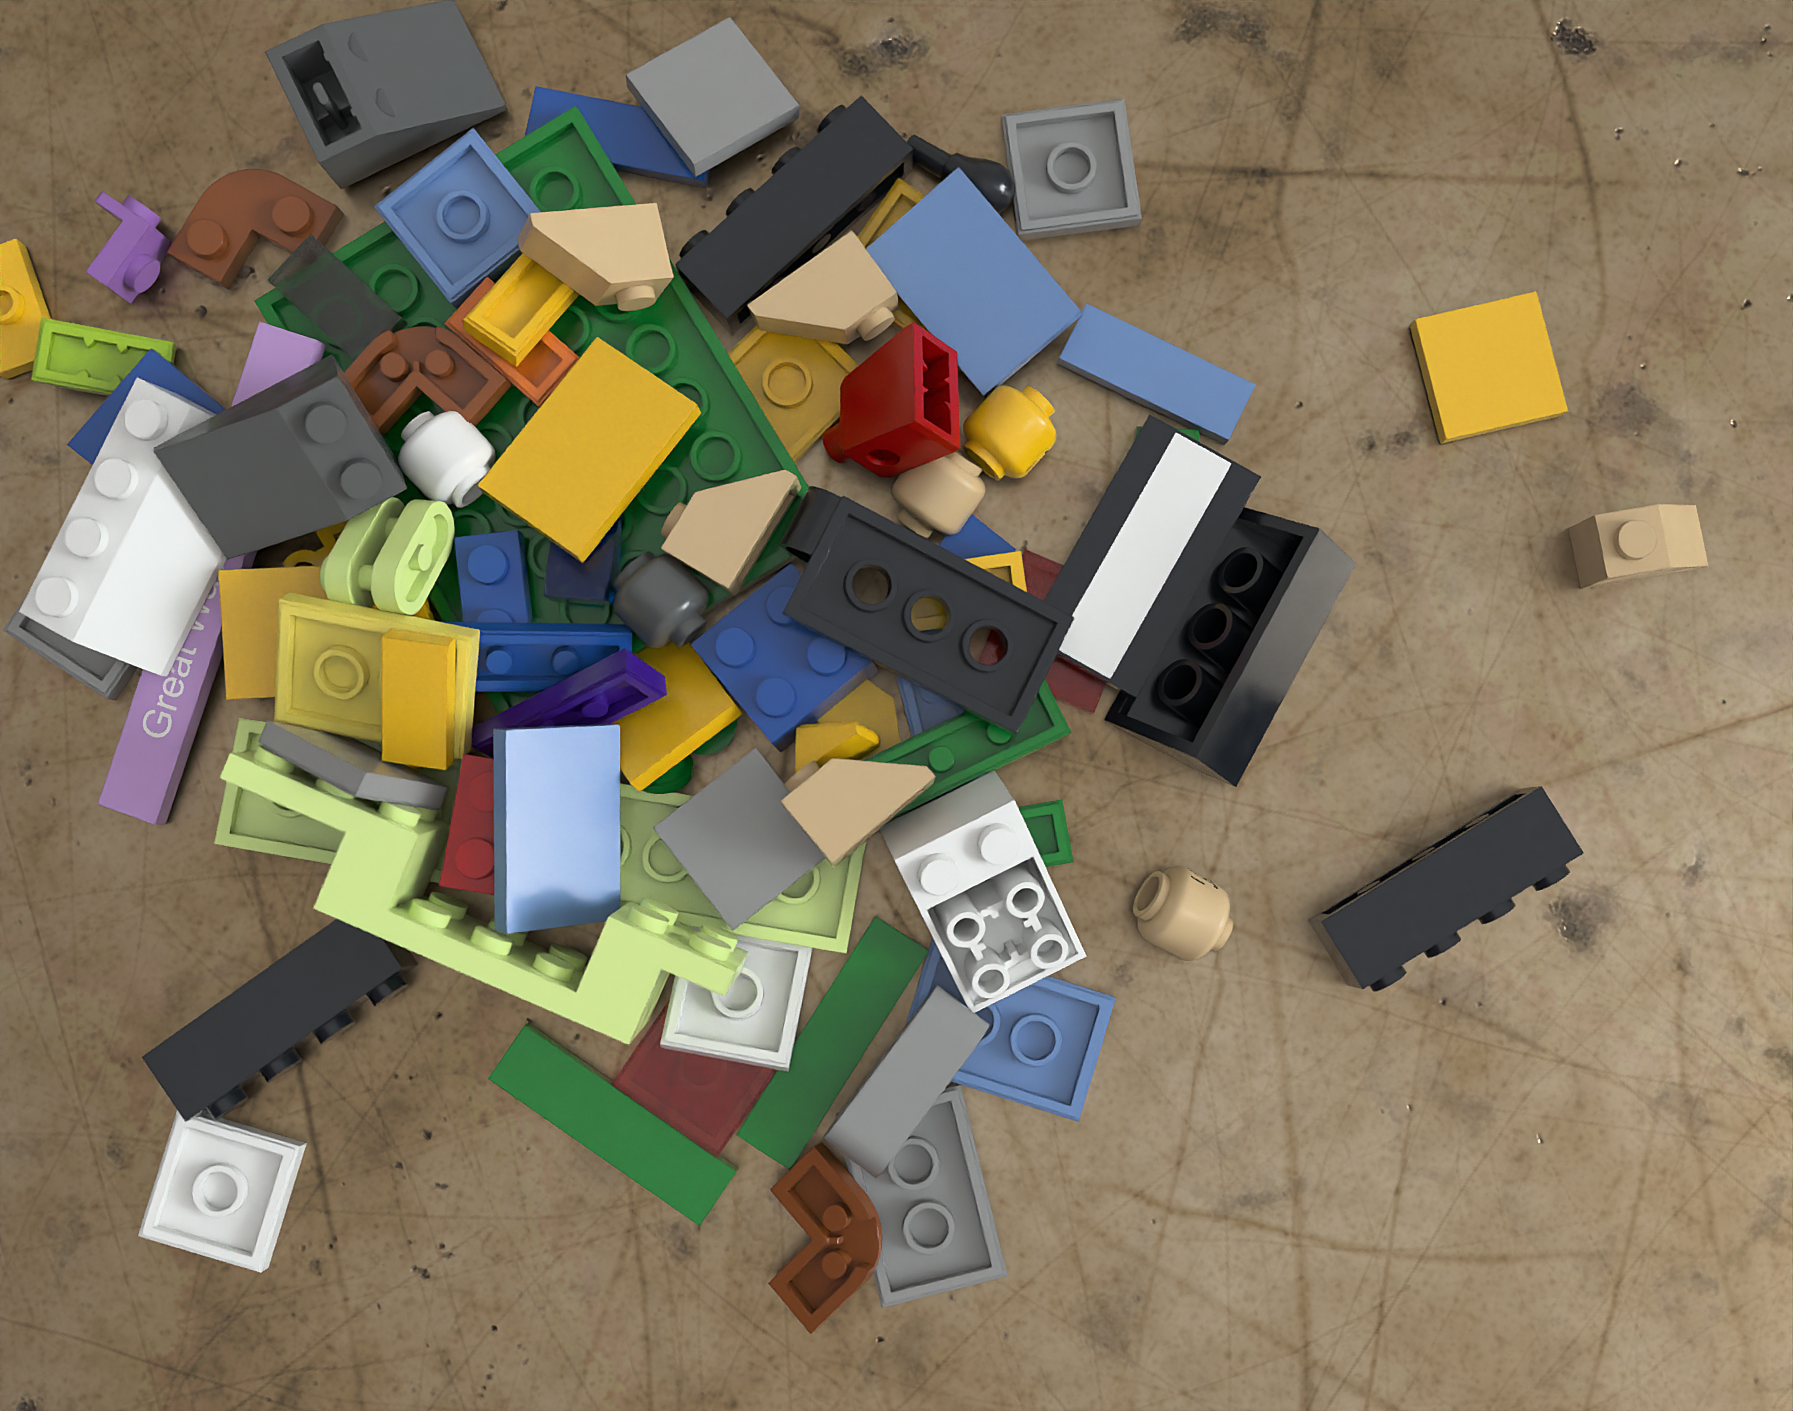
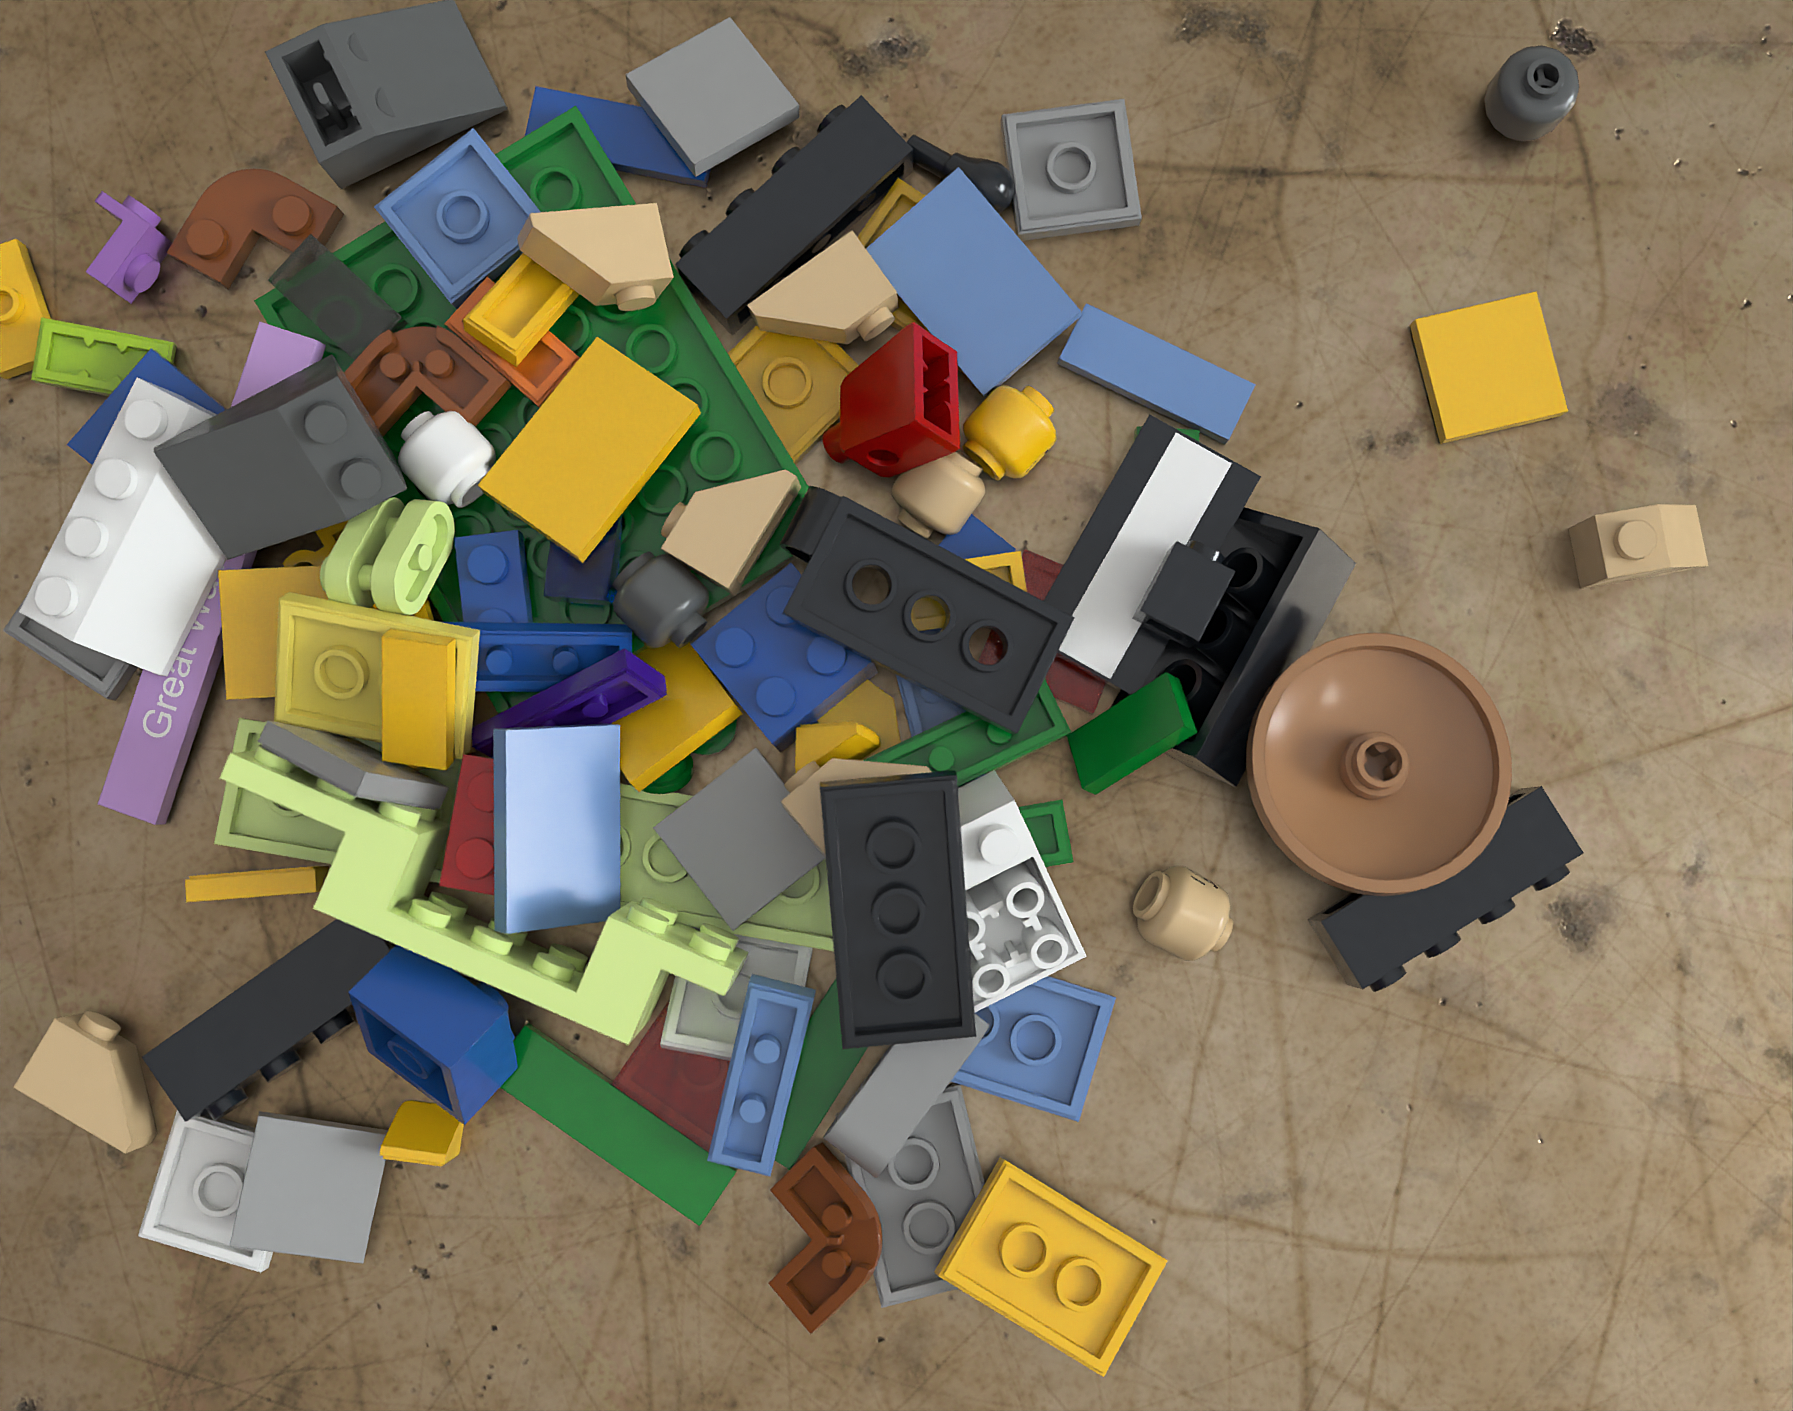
none -> tan slope [13,1011,157,1154]
none -> yellow tile [185,866,330,902]
none -> light grey tile [230,1111,388,1264]
none -> blue brick [348,945,518,1125]
none -> yellow slope [379,1100,464,1167]
none -> medium blue tile [707,974,816,1176]
none -> black tile [819,770,976,1049]
none -> yellow tile [934,1157,1168,1377]
none -> green tile [1067,672,1197,795]
none -> black brick [1132,540,1235,648]
none -> medium nougat dish [1246,633,1512,896]
none -> dark grey head [1485,45,1580,141]

